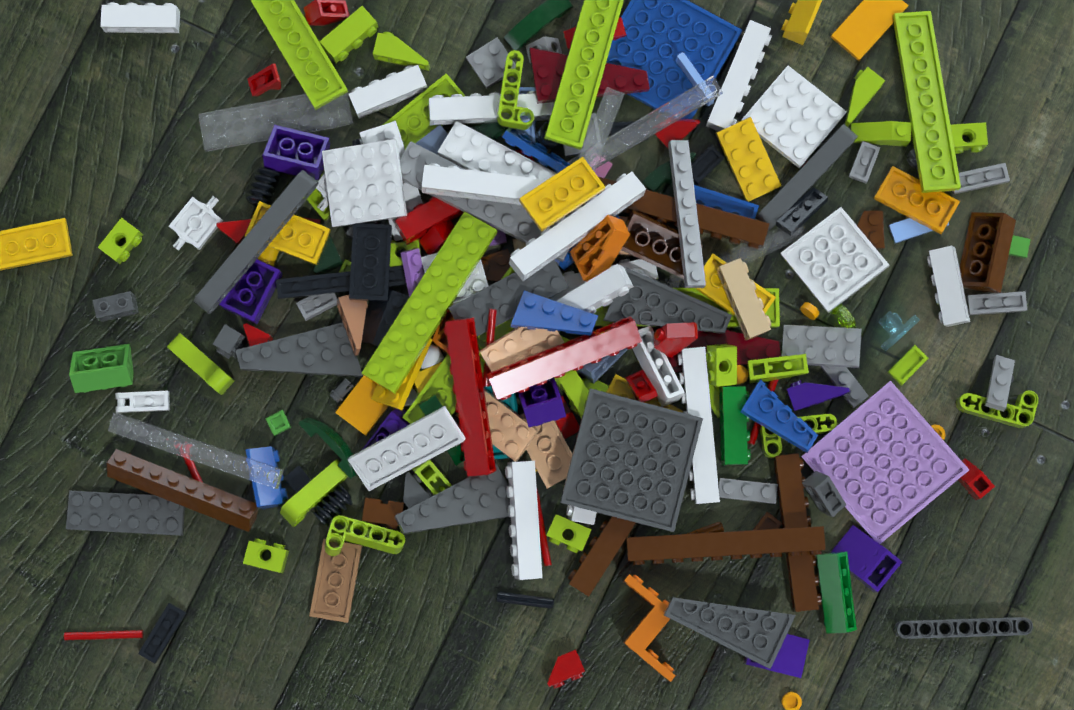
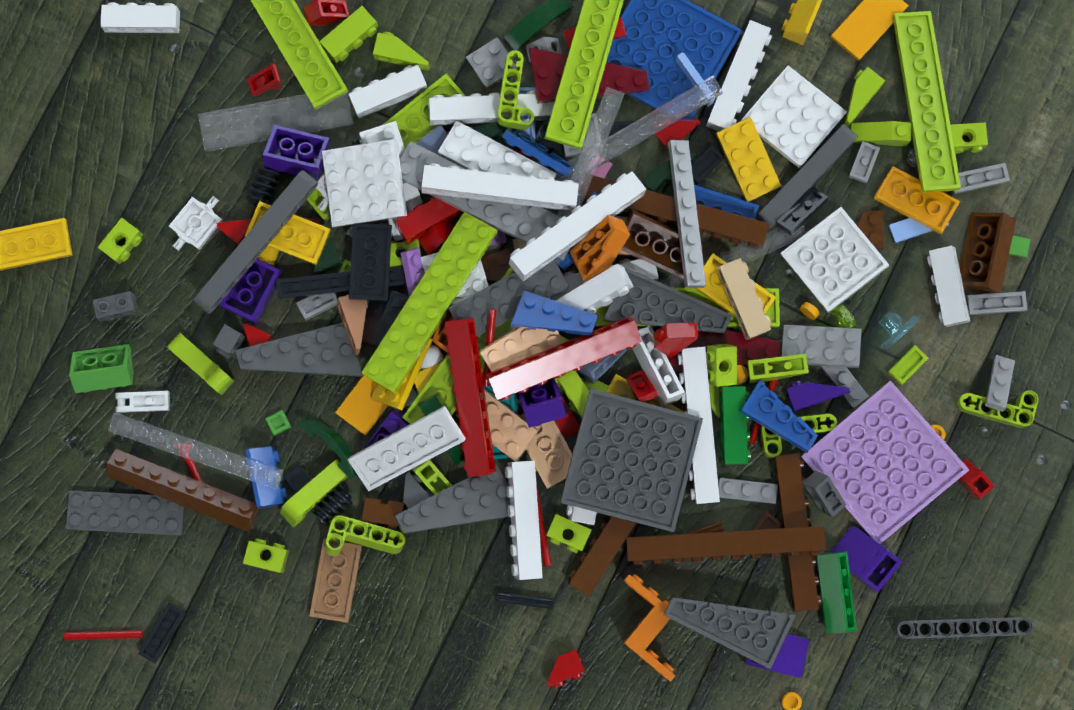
dark grey pin [330,378,354,403] -> none
yellow plate [519,157,605,232] -> none

